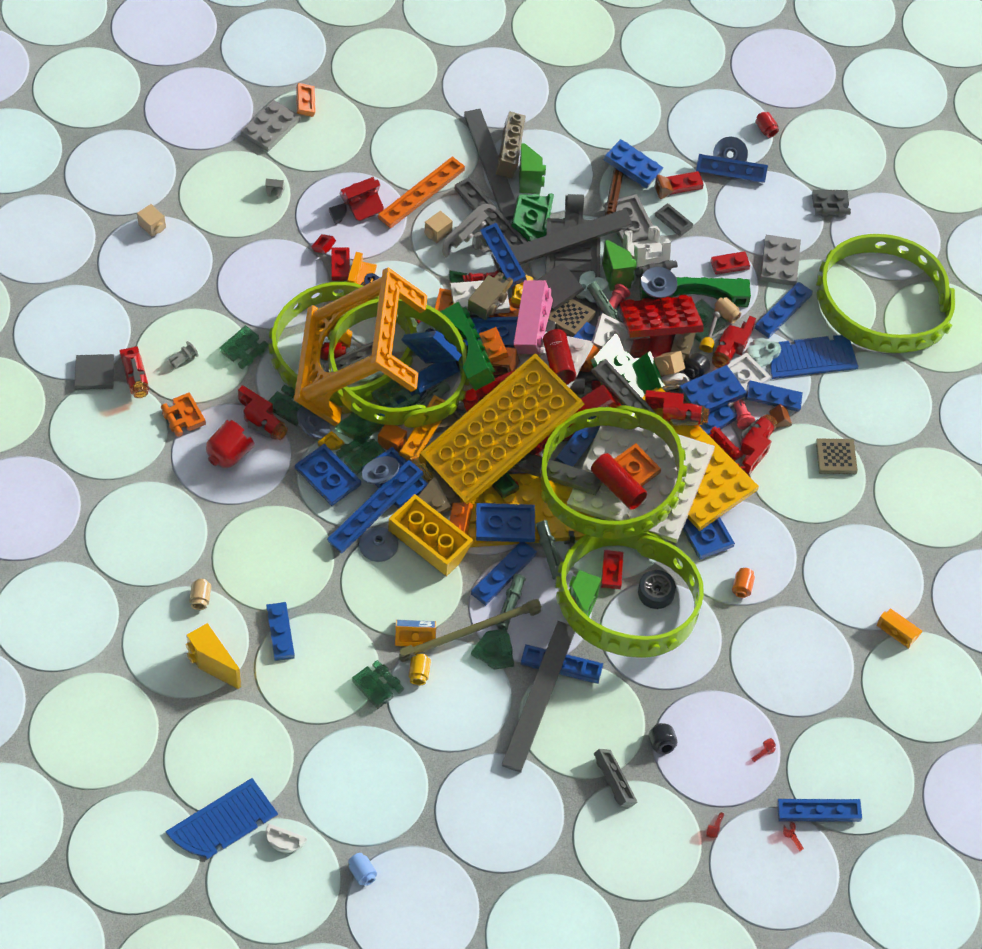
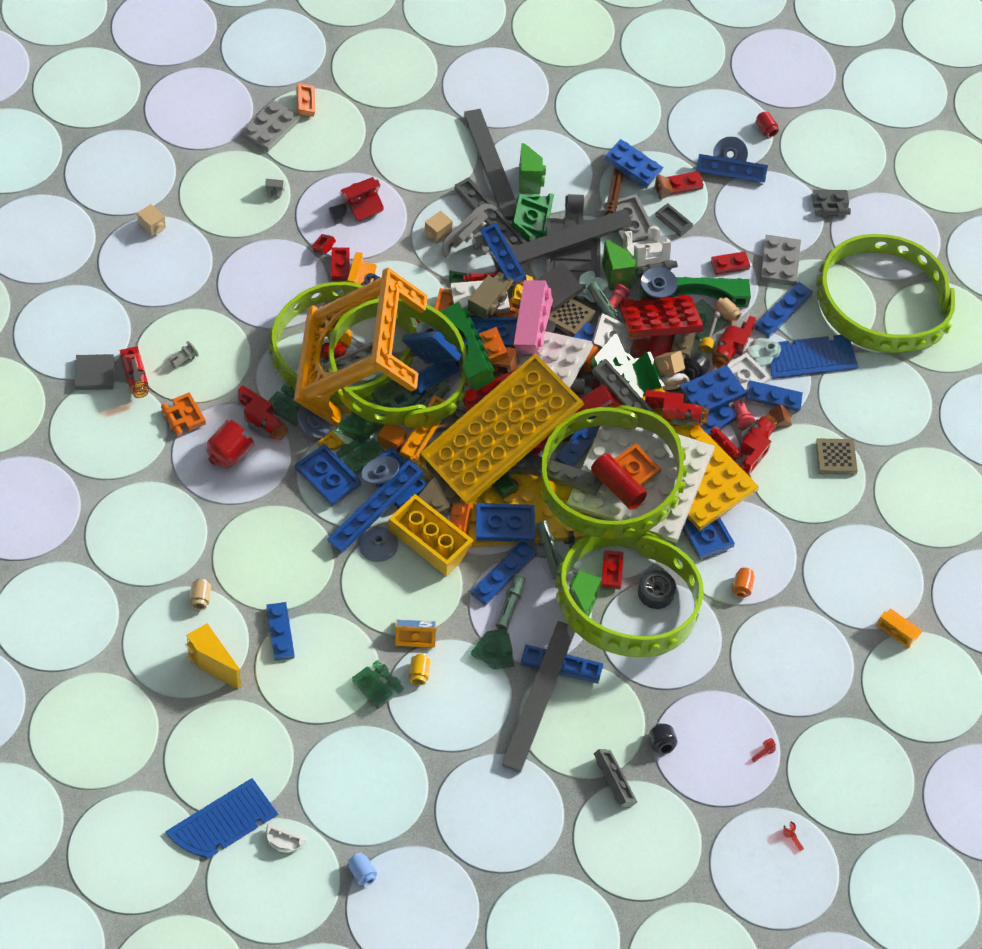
clear green plate [220,325,268,369] -> none
orange plate [378,156,465,228] -> none
olive hinge [399,599,542,662] -> none
dark tan brick [496,111,526,179] -> none
red piece [543,329,577,385] -> none
clear red hand [706,812,724,838] -> none
blue plate [777,799,862,822] -> none

